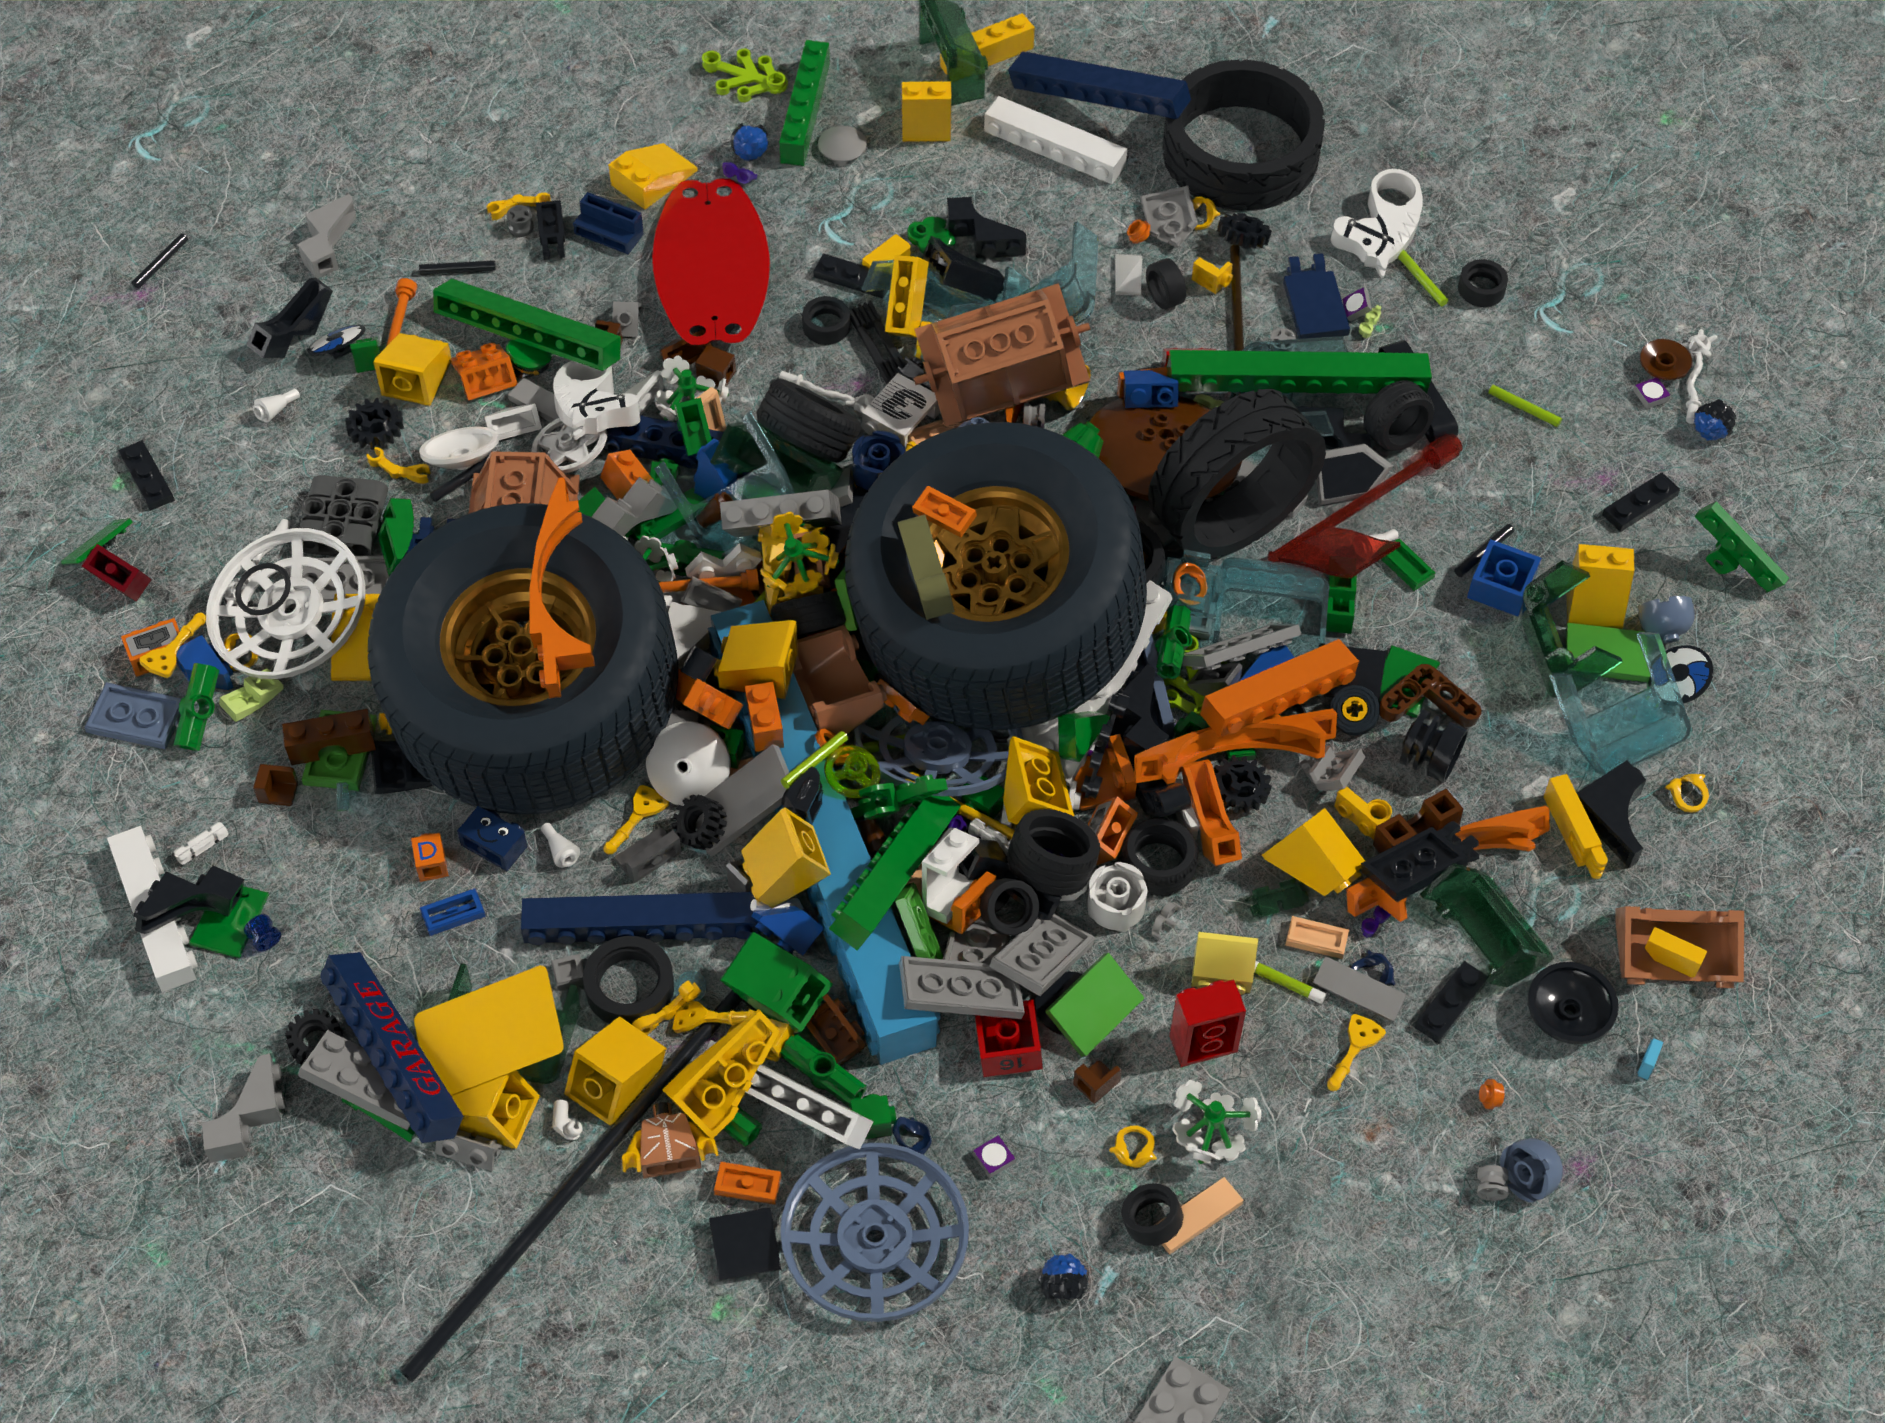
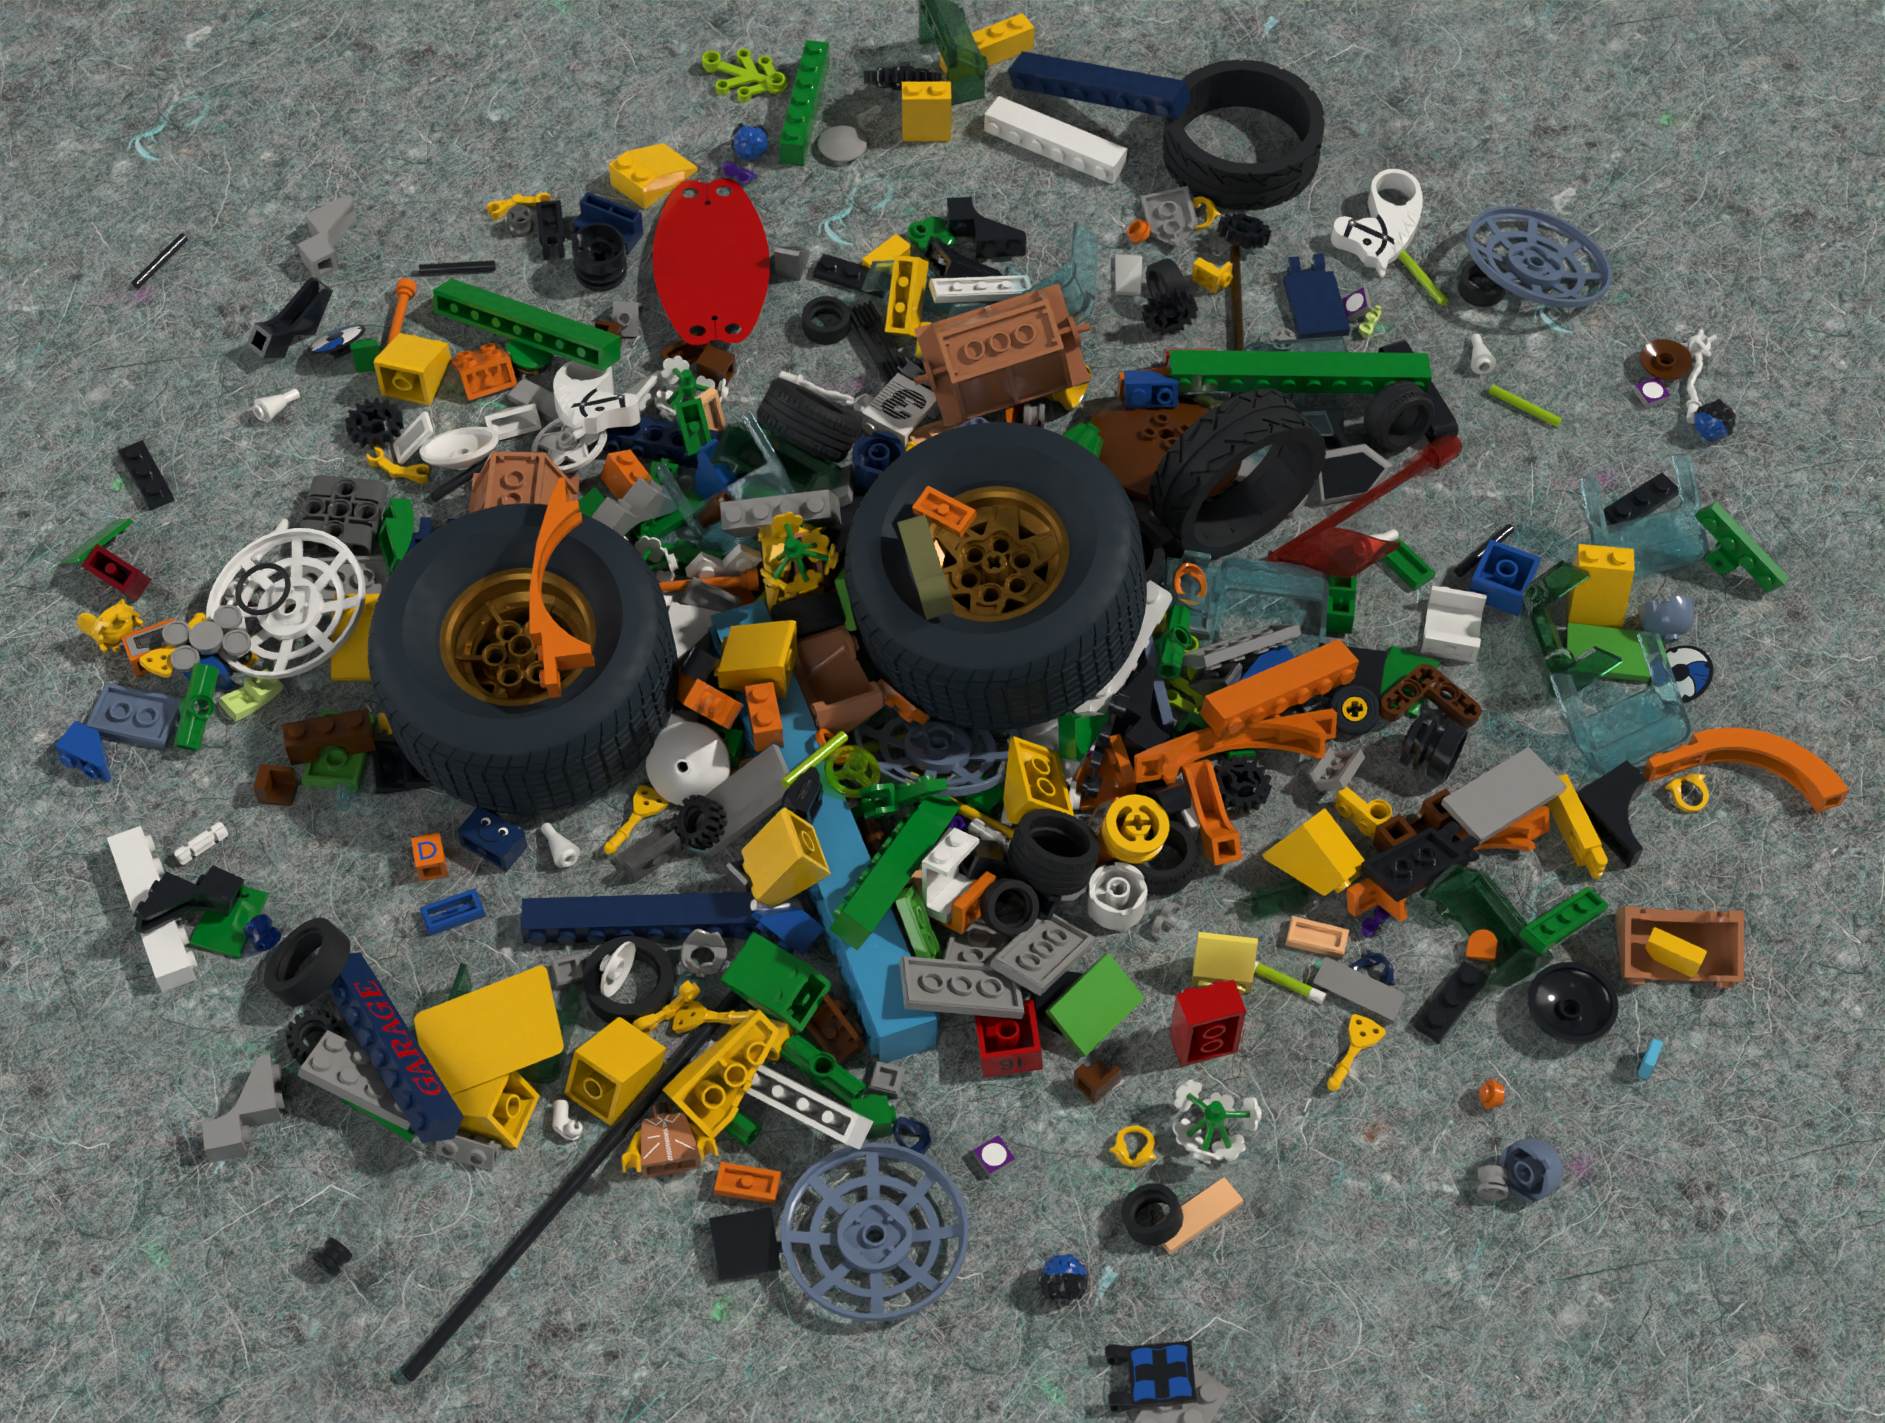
none -> blue slope [55,720,111,783]
none -> yellow hair [77,599,143,653]
none -> light grey piece [162,605,251,672]
none -> black tyre [264,918,350,1007]
none -> black wheel [312,1237,353,1277]
none -> white slope [393,411,434,465]
none -> black wheel [572,223,627,291]
none -> white dish [600,941,636,997]
none -> light grey piece [681,929,727,977]
none -> flat silver slope [775,246,810,281]
none -> black gear [864,66,942,91]
none -> light grey tile [868,1061,905,1099]
none -> white tile [929,275,1033,303]
none -> yellow wheel [1101,795,1169,864]
none -> black flag [1105,1340,1197,1413]
none -> black gear [1141,288,1198,335]
none -> white panel [1421,585,1487,663]
none -> light grey tile [1441,747,1567,845]
none -> sand blue dish [1466,206,1612,308]
none -> orange tile [1466,929,1499,962]
none -> white cone [1471,334,1496,374]
none -> green tile [1519,886,1609,955]
none -> clear light blue windscreen [1579,454,1709,579]
none -> orange arch [1643,728,1849,813]

